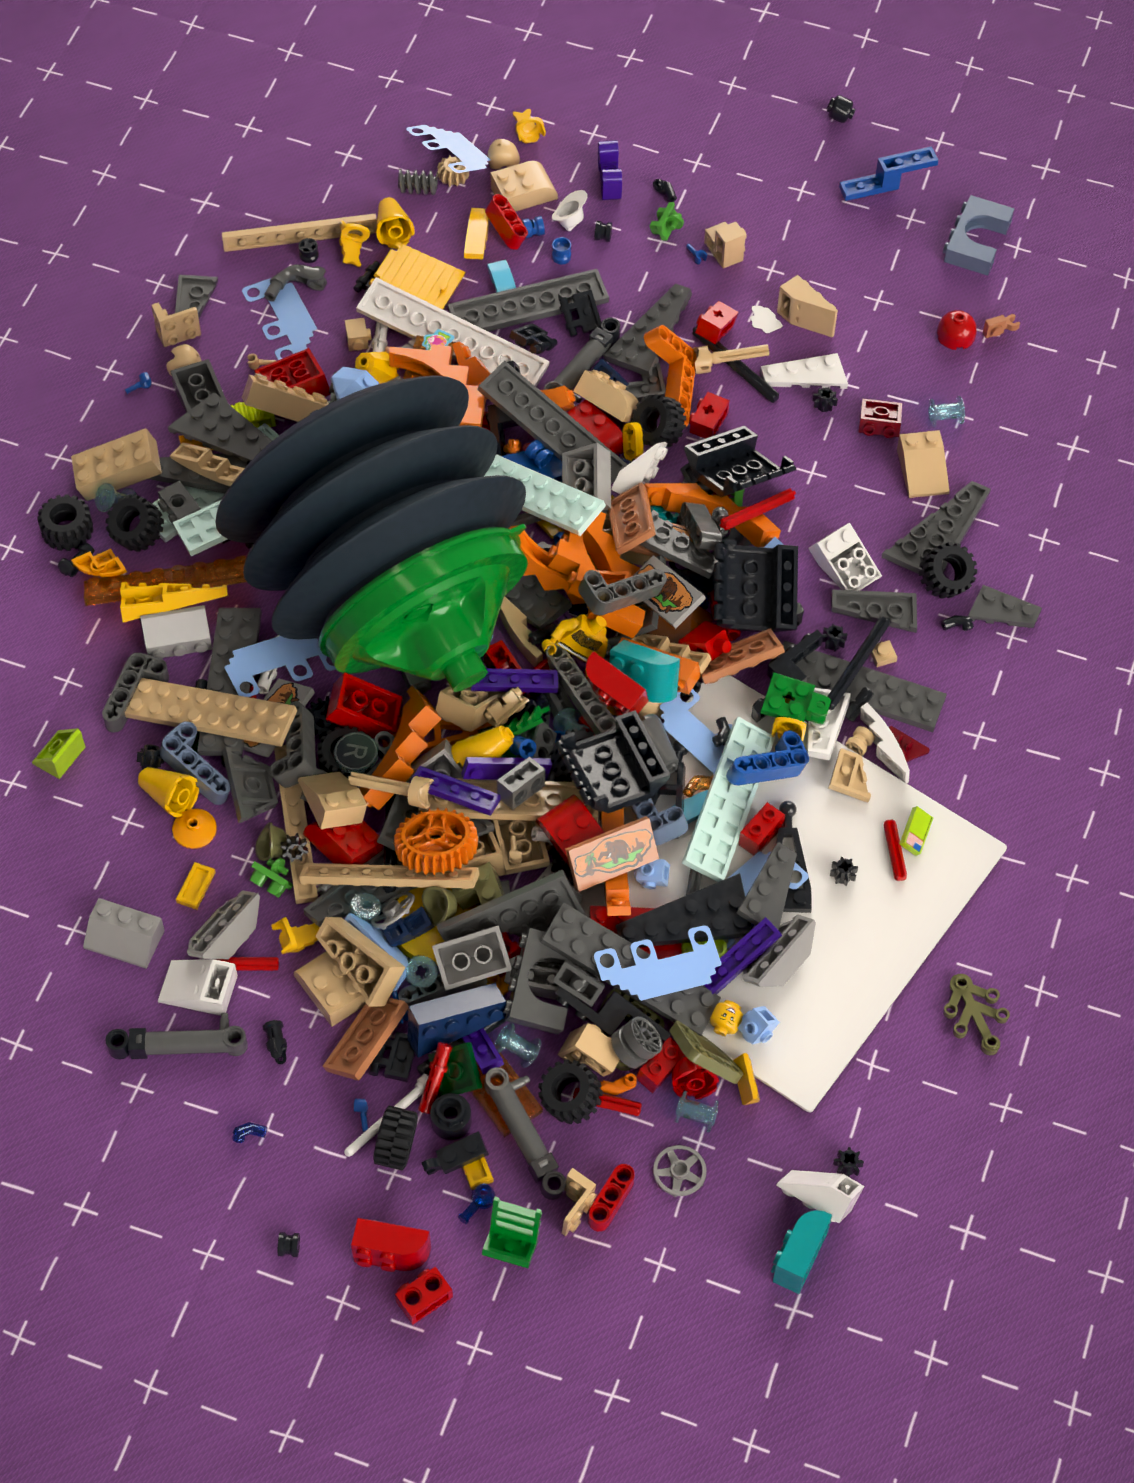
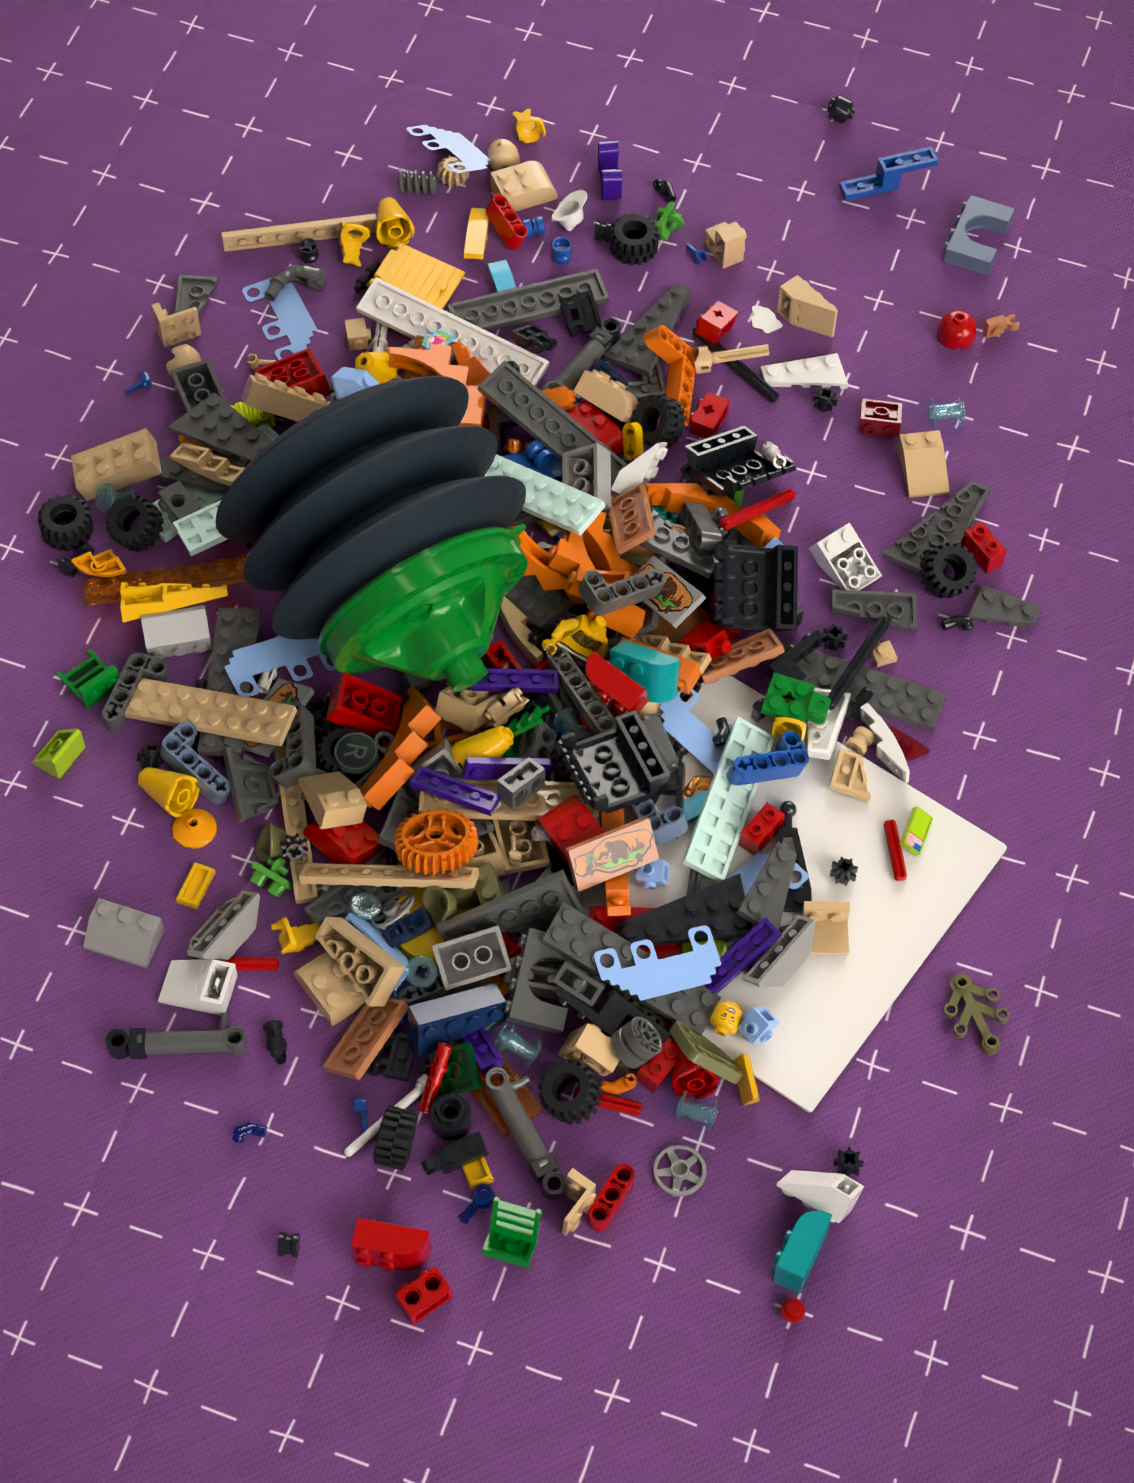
tan piece [348,771,434,809] -> none
blue bush [509,735,537,759] -> none
none -> green plate [55,649,119,709]
none -> black tyre [610,213,659,265]
none -> white pin [761,441,786,468]
none -> red plate [780,1298,805,1323]
none -> tan bracket [802,901,850,955]
none -> red brick [962,521,1007,574]

